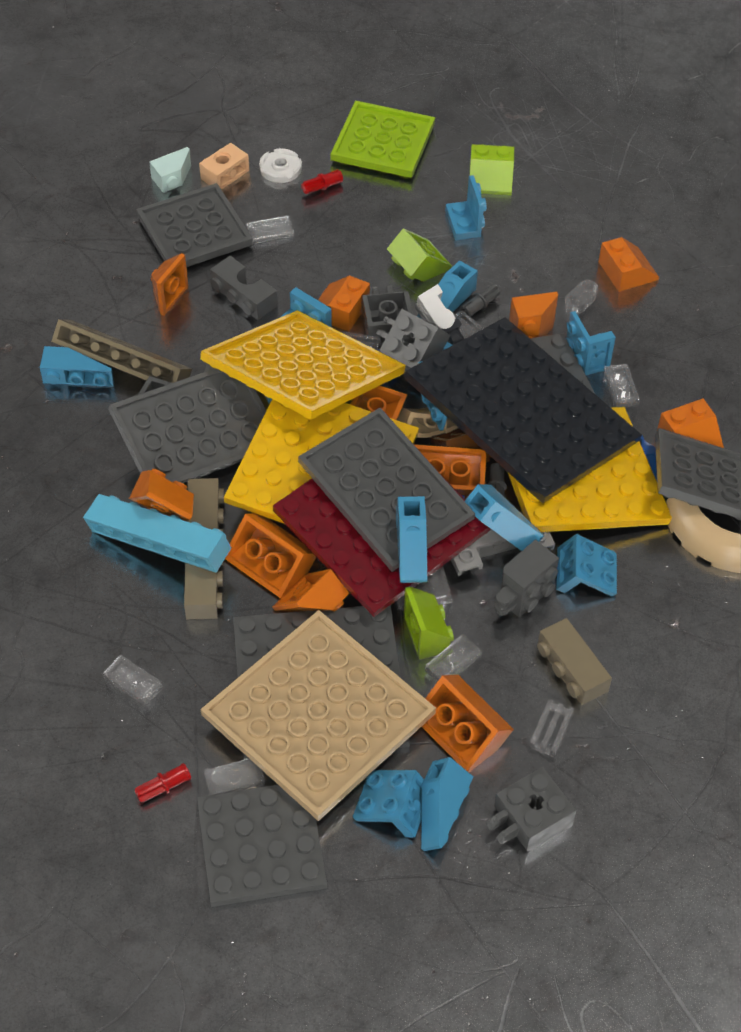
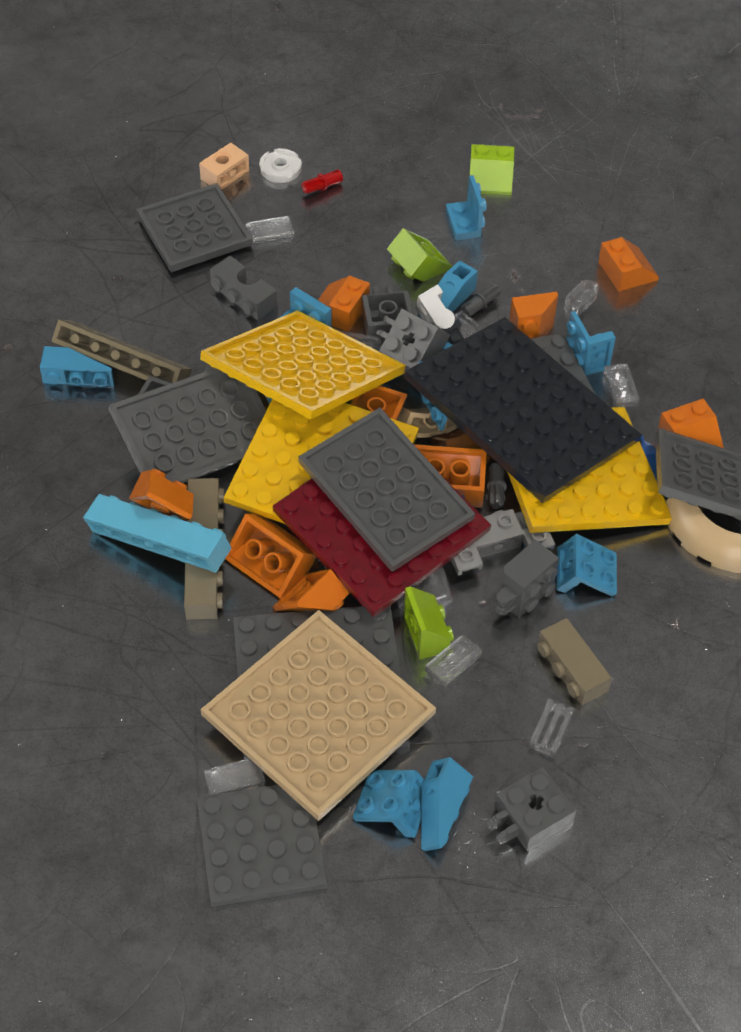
clear plate [103,654,163,706] -> none
red axle [135,763,191,803] -> none
light aqua slope [149,147,191,193] -> none
orange slope [151,253,188,316] -> none
lime plate [330,100,435,178] -> none
dark azure slope [396,496,427,583] -> none
orange slope [421,675,514,772] -> none
dark azure slope [465,484,544,551] -> none

